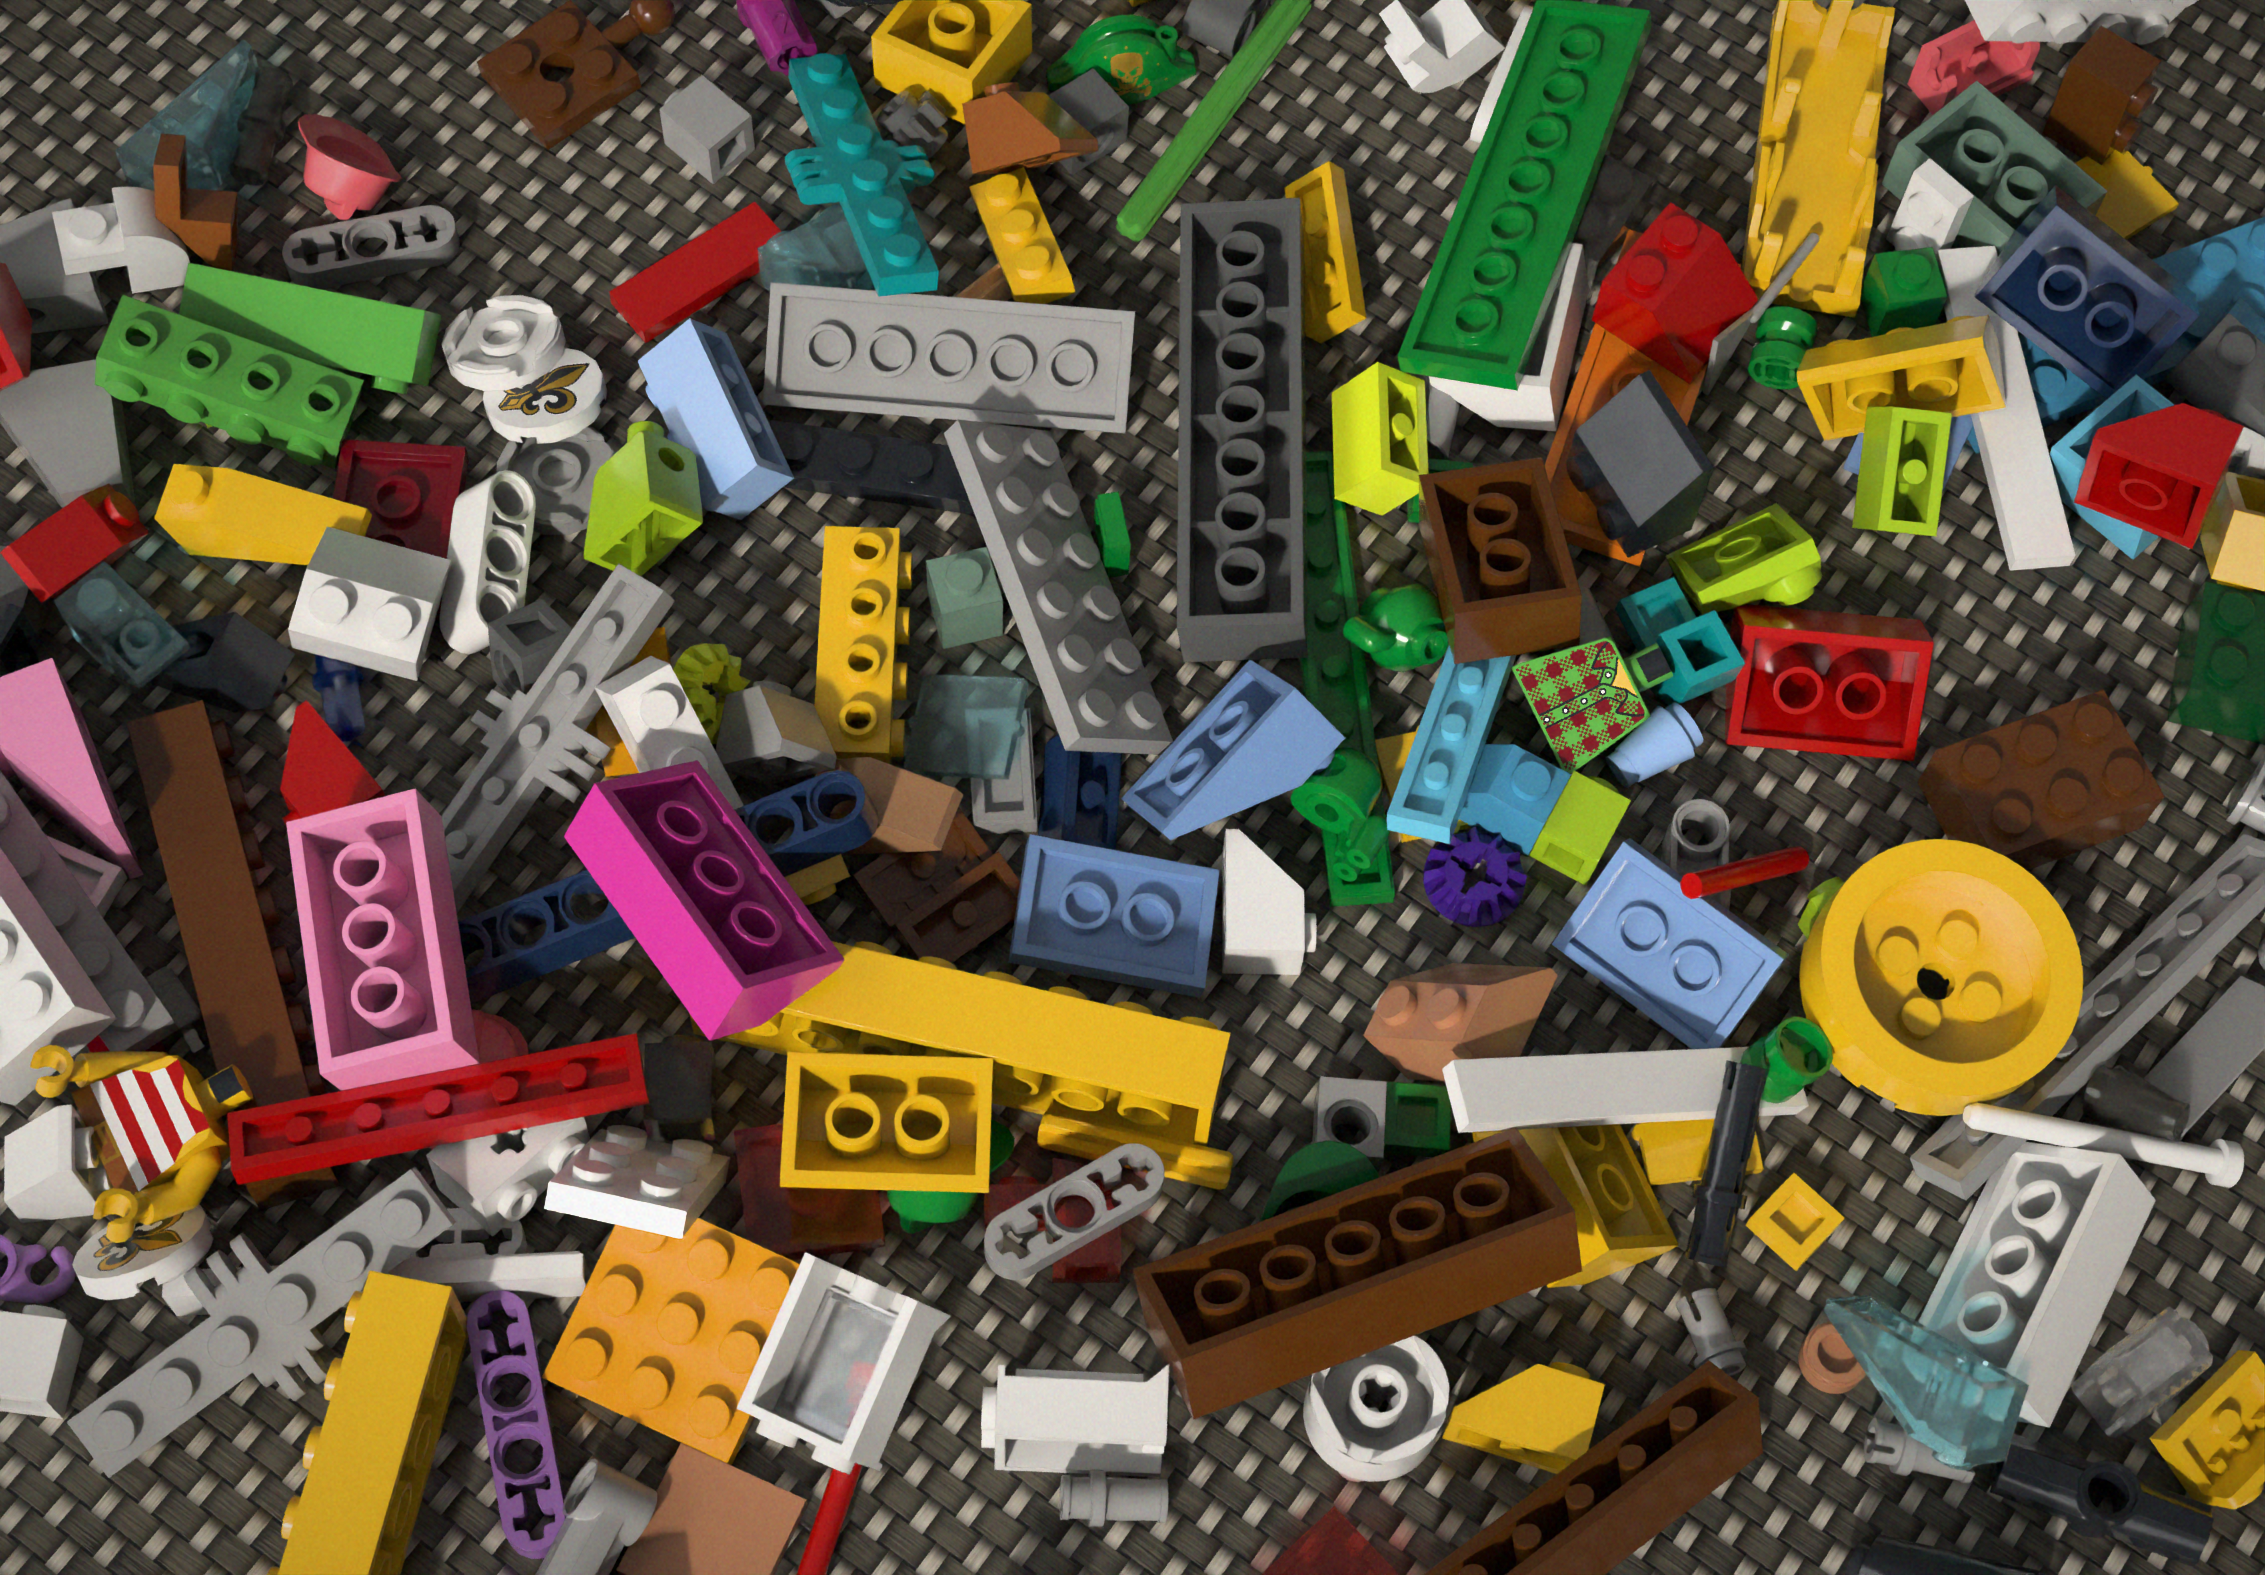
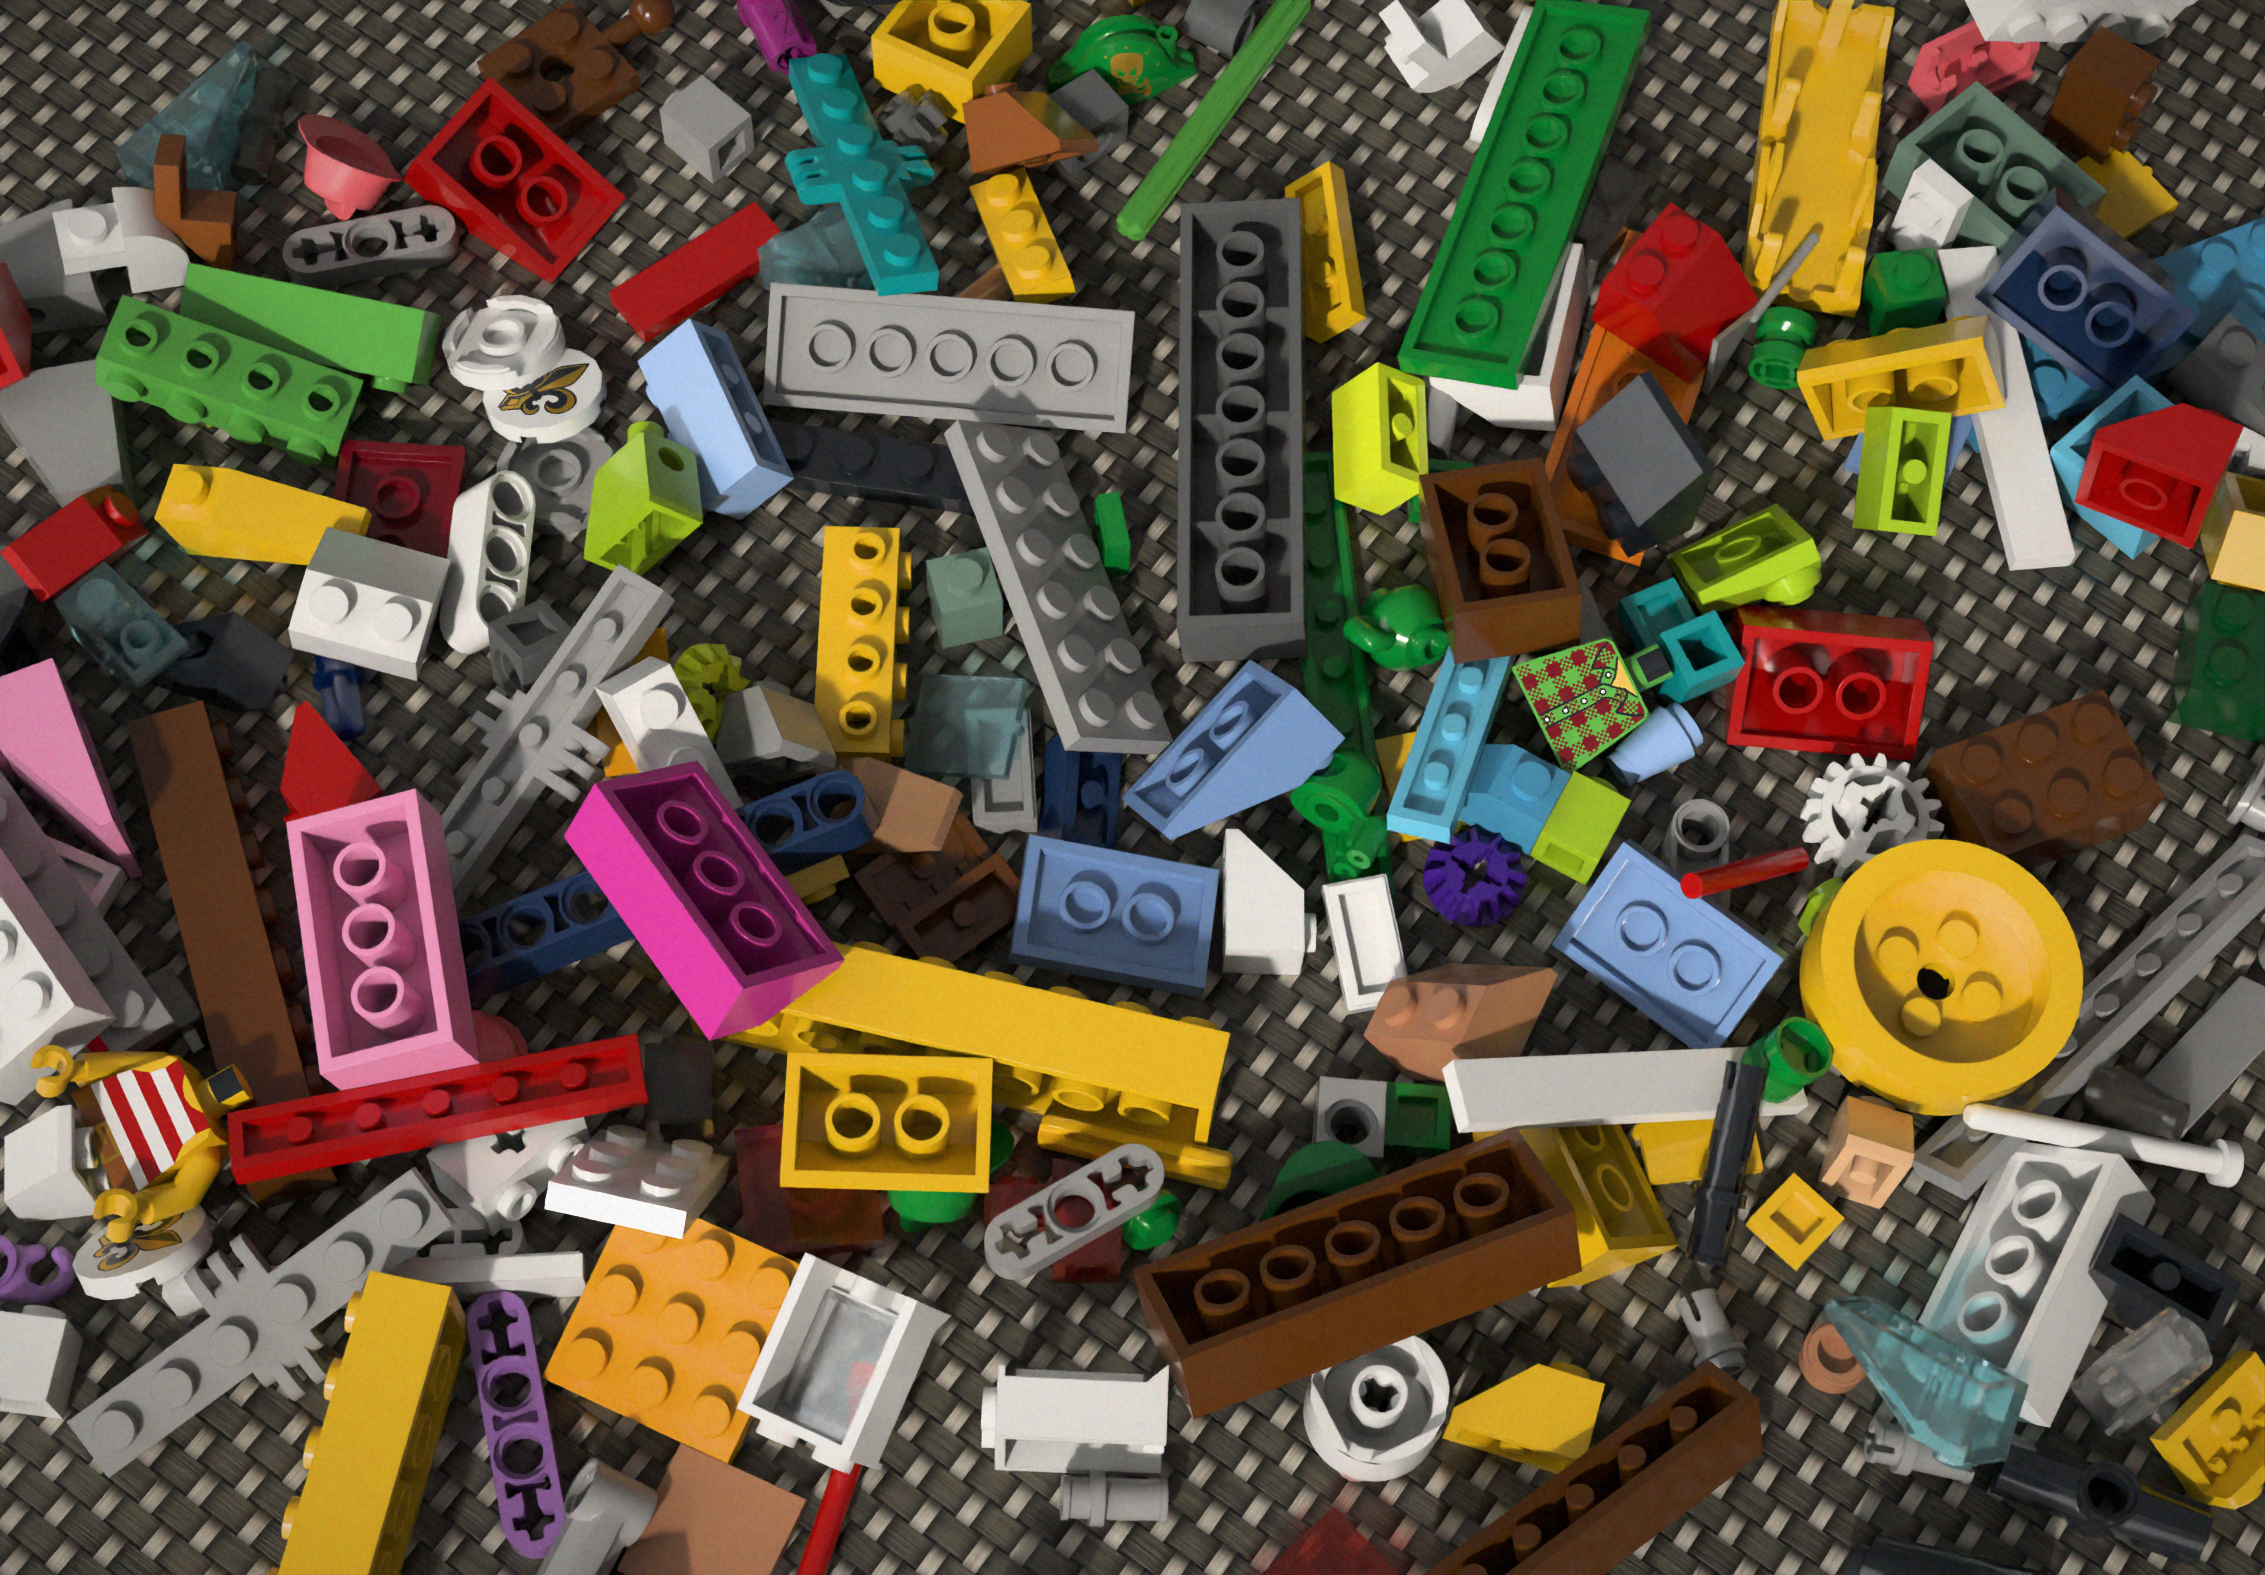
none -> red slope [402,76,627,284]
none -> green plate [1119,1186,1181,1250]
none -> white tile [1321,874,1408,1015]
none -> white gear [1800,753,1944,879]
none -> light nougat slope [1816,1096,1915,1209]
none -> black slope [2088,1212,2242,1360]

